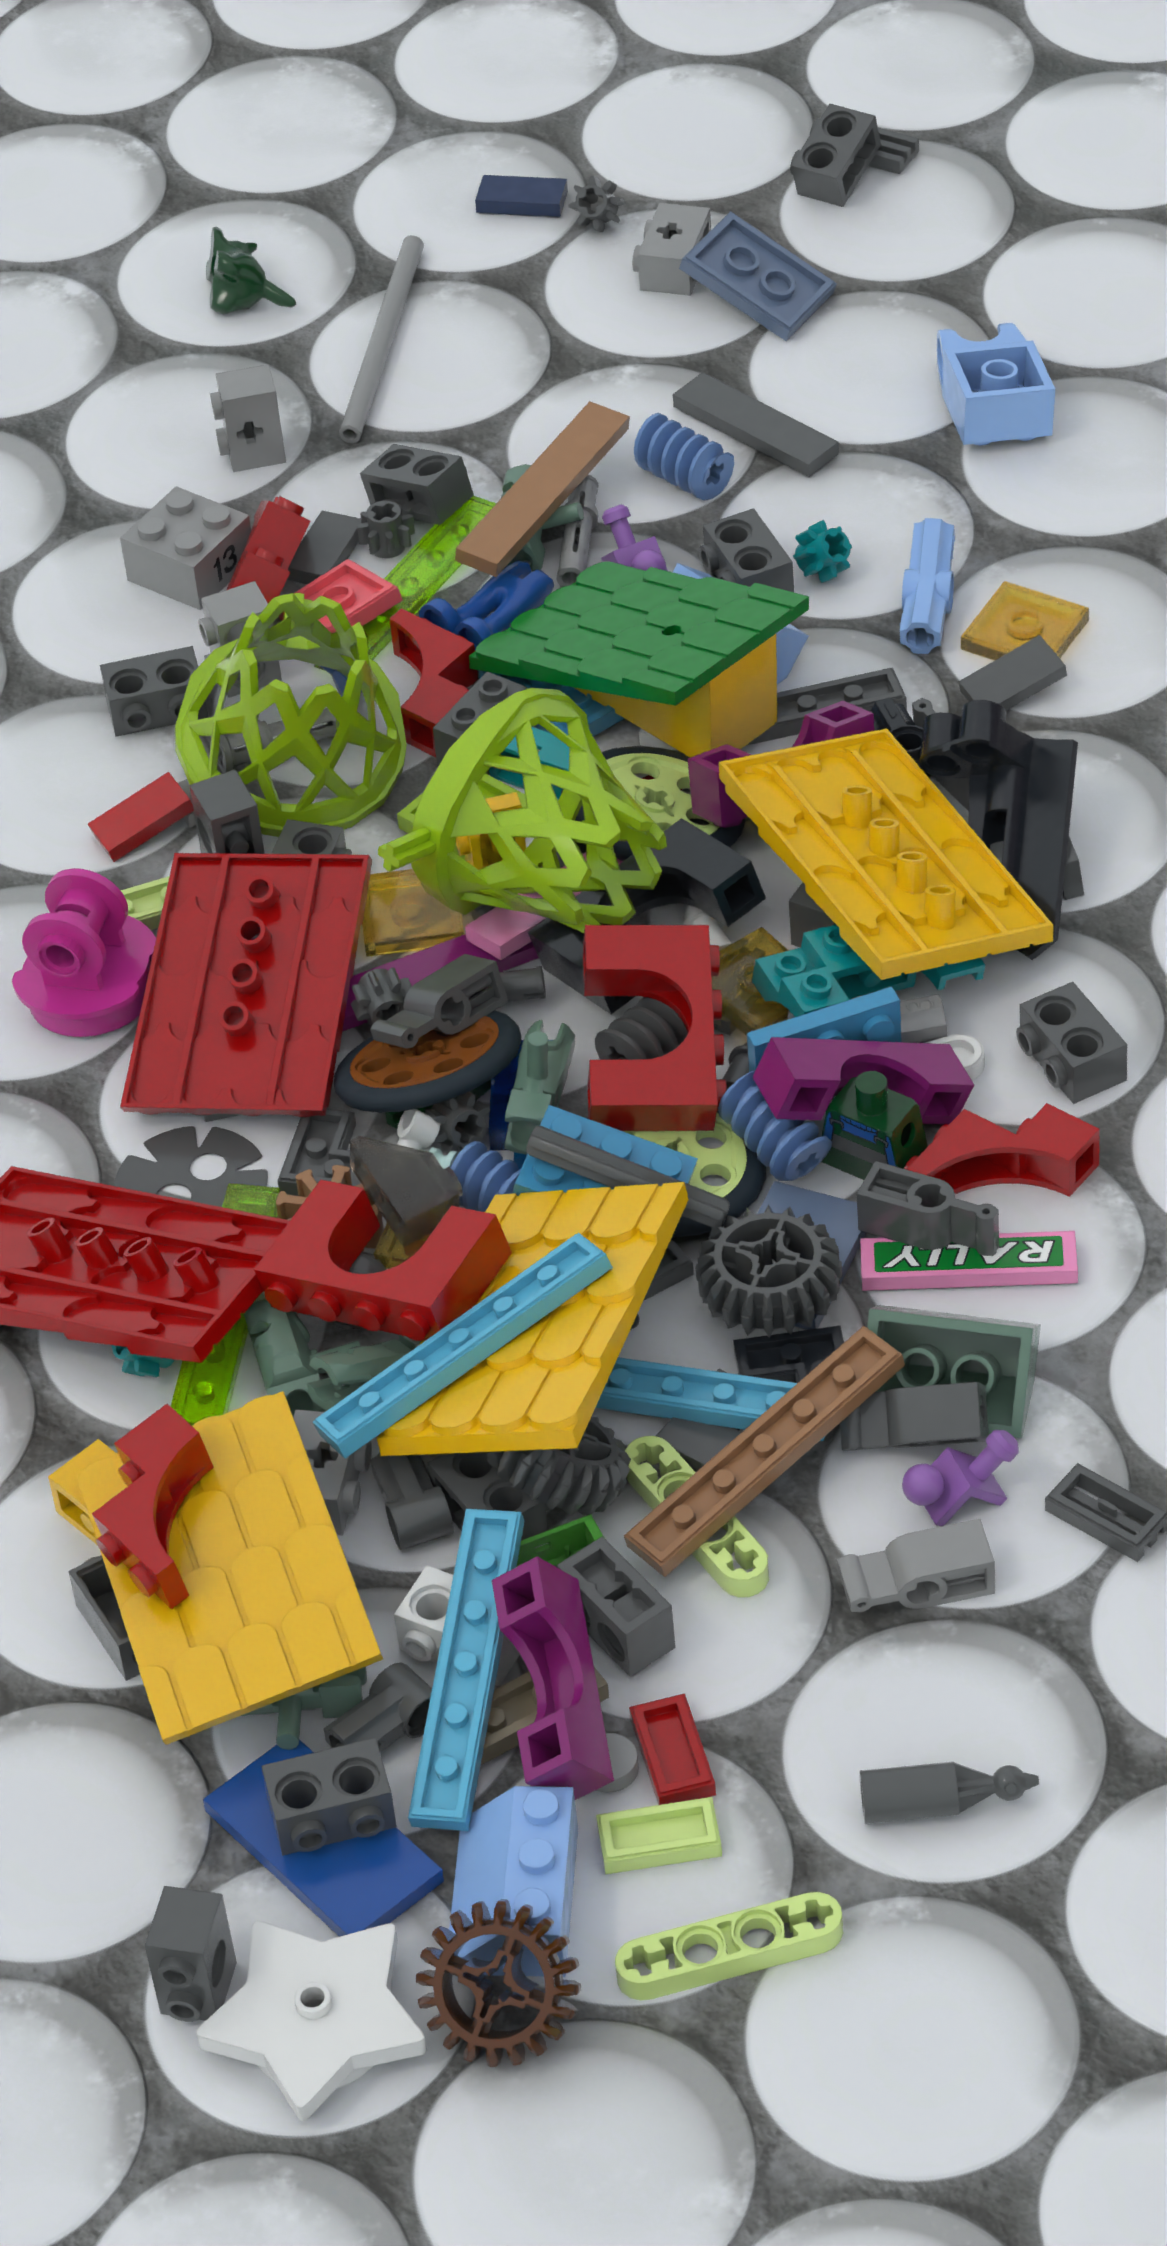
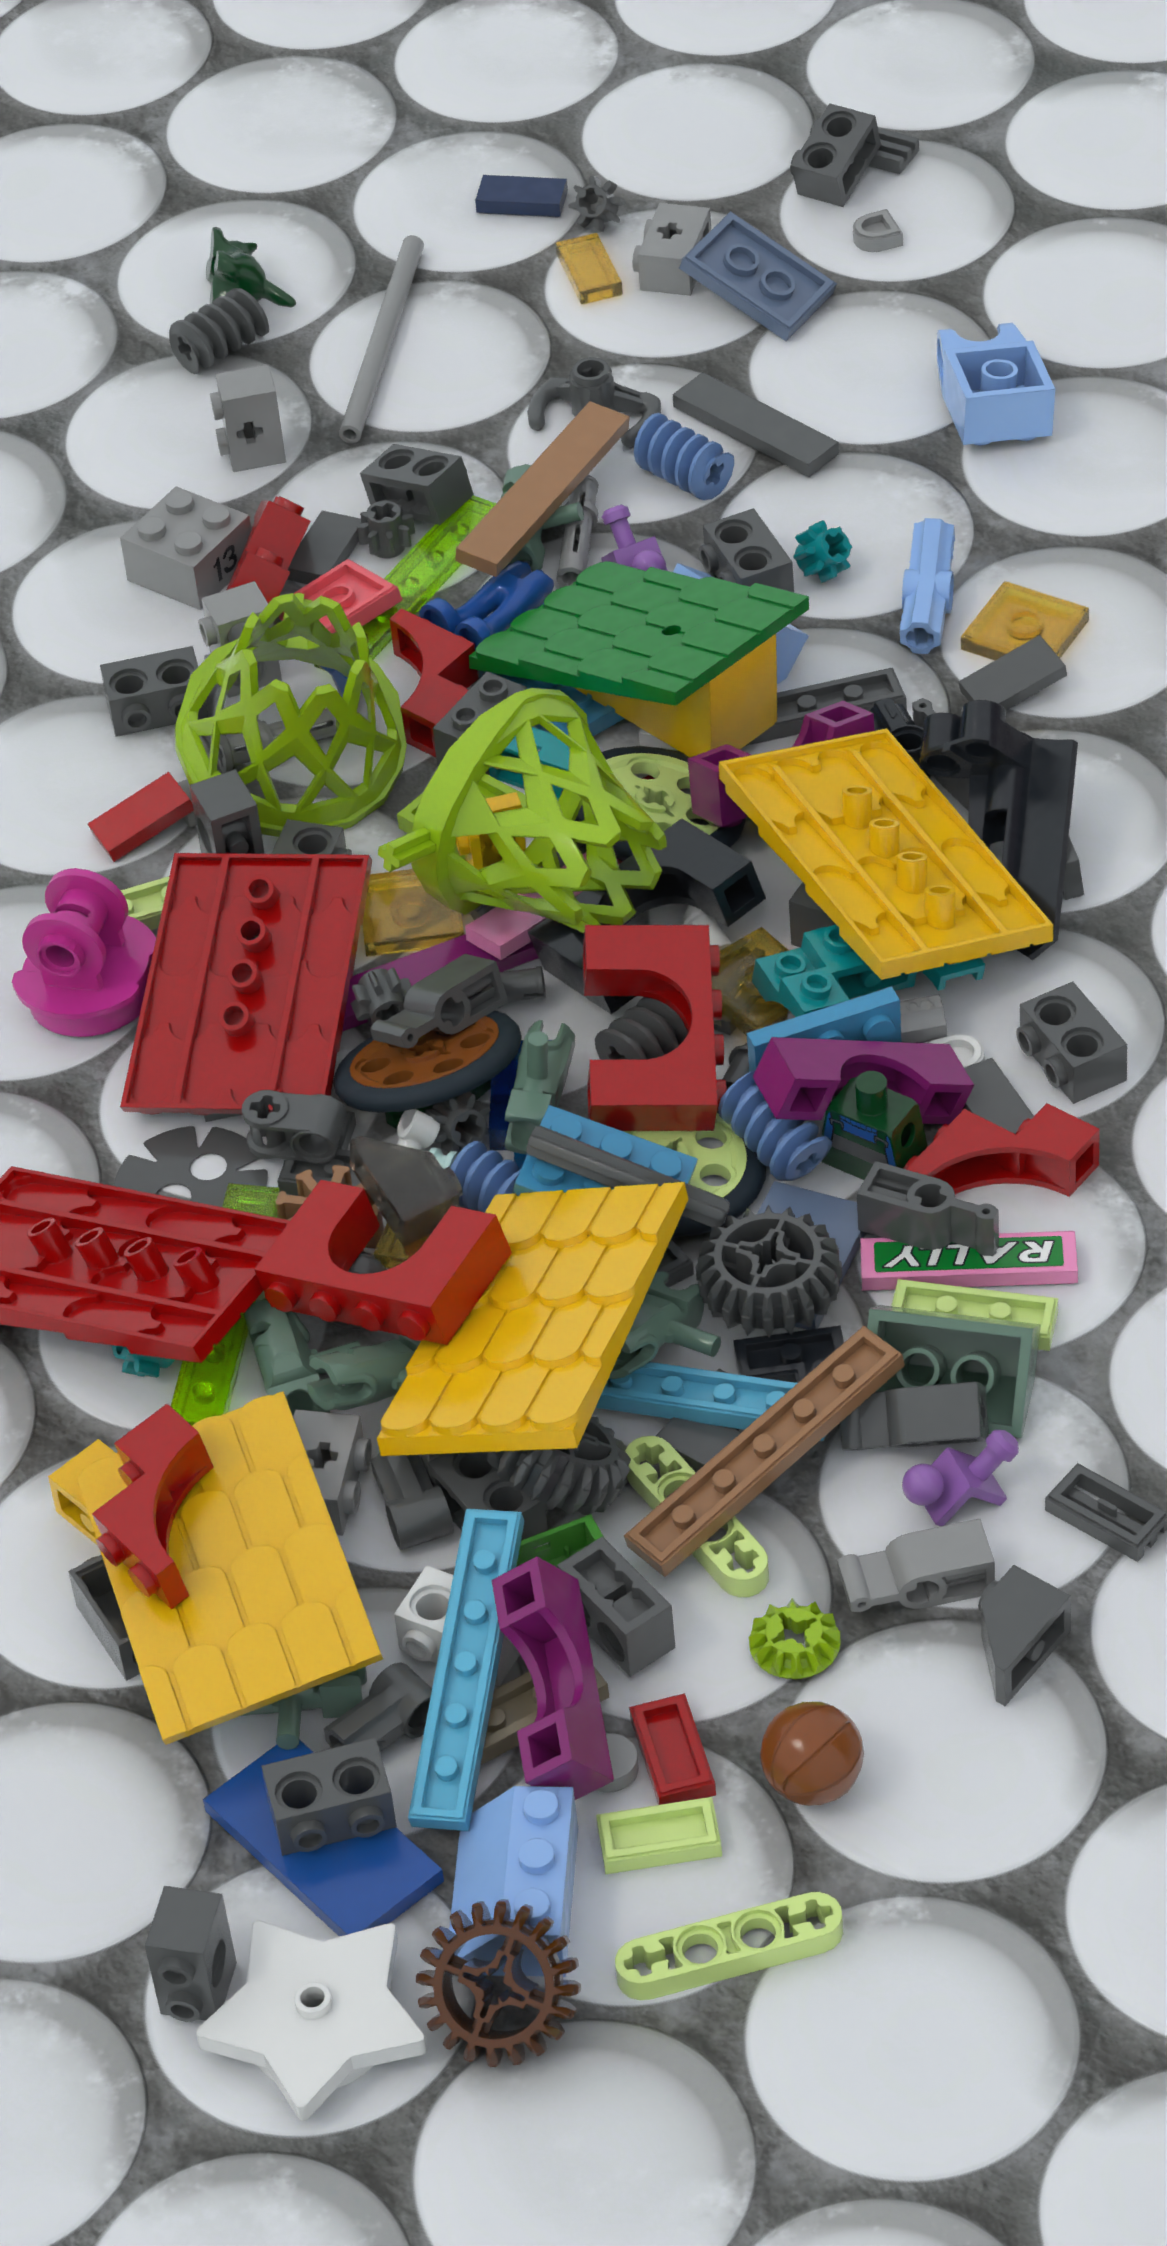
medium azure tile [313,1233,613,1458] -> none
dark grey wheel [859,1761,1039,1824] -> none
none -> dark grey piece [169,288,269,374]
none -> dark grey piece [242,1090,347,1164]
none -> dark grey piece [527,357,661,448]
none -> clear yellow tile [555,233,623,304]
none -> sand green piece [609,1271,721,1380]
none -> lime gear [749,1598,841,1679]
none -> dark orange piece [760,1702,864,1806]
none -> light grey tile [853,209,903,252]
none -> yellowish green tile [892,1279,1058,1351]
none -> dark grey tile [962,1058,1034,1134]
none -> dark grey slope [978,1565,1071,1706]

